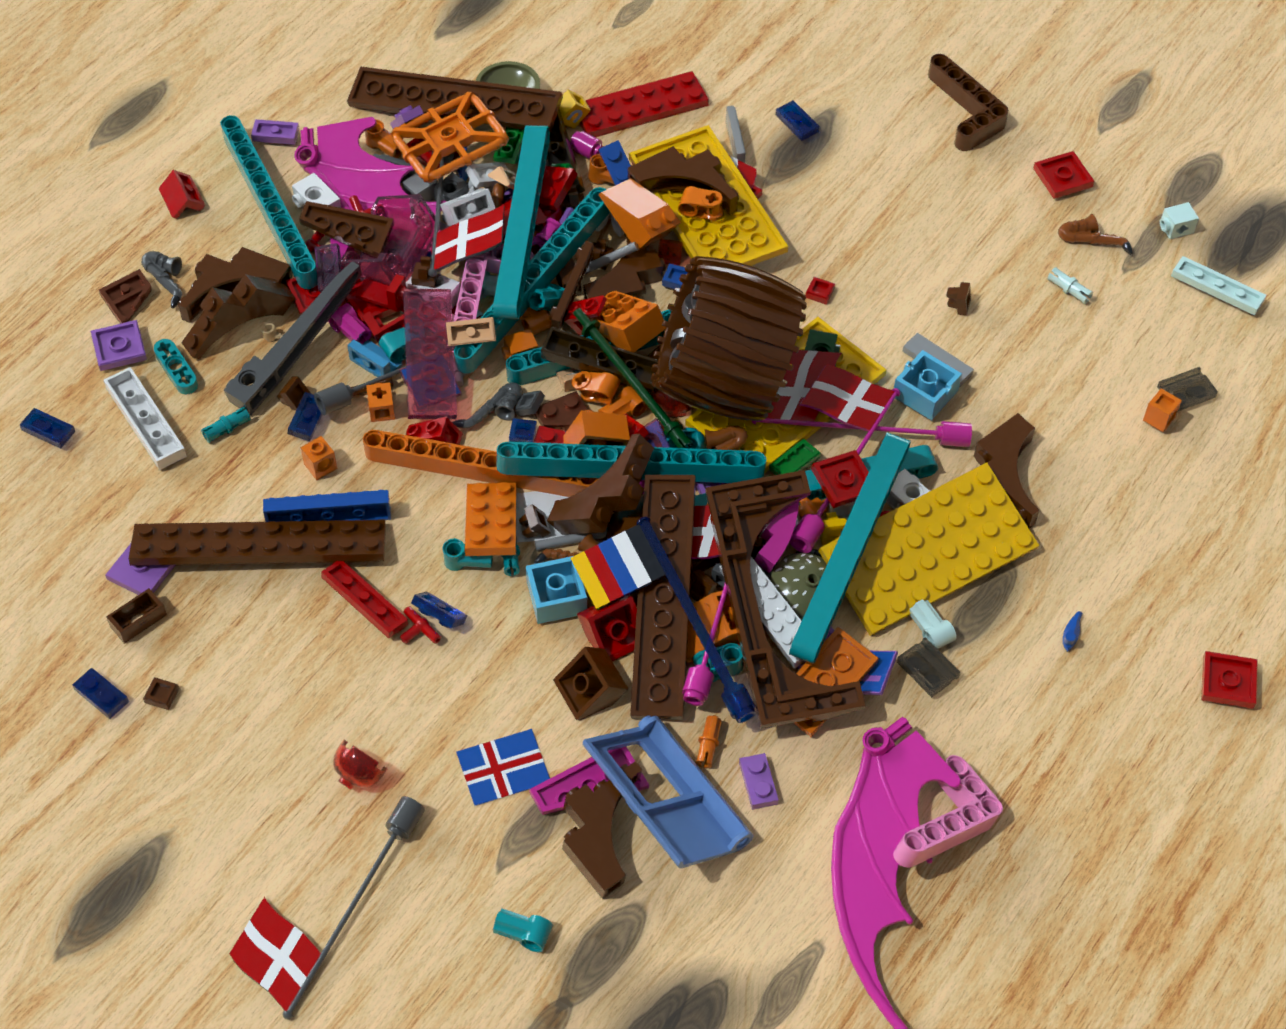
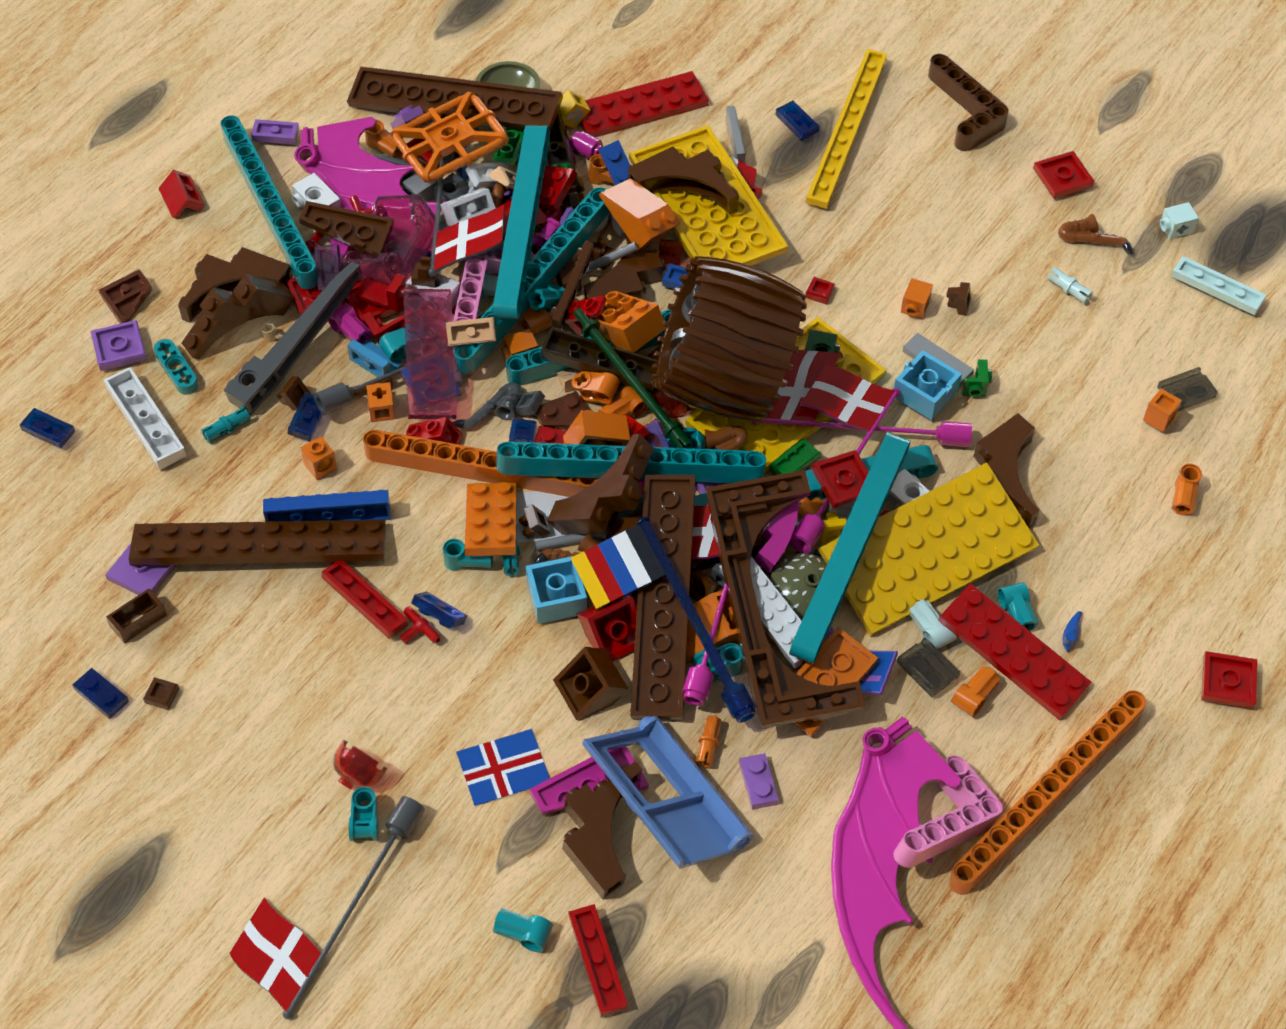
dark grey piece [141,251,183,309] -> none
orange piece [678,186,723,221] -> none
none -> teal piece [349,787,379,841]
none -> red plate [568,904,628,1017]
none -> yellow plate [806,48,888,209]
none -> orange brick [901,278,933,319]
none -> red plate [938,583,1091,720]
none -> orange beam [949,690,1146,895]
none -> orange piece [951,666,1001,717]
none -> green bracket [962,359,992,397]
none -> teal piece [998,582,1038,631]
none -> orange piece [1171,463,1202,516]

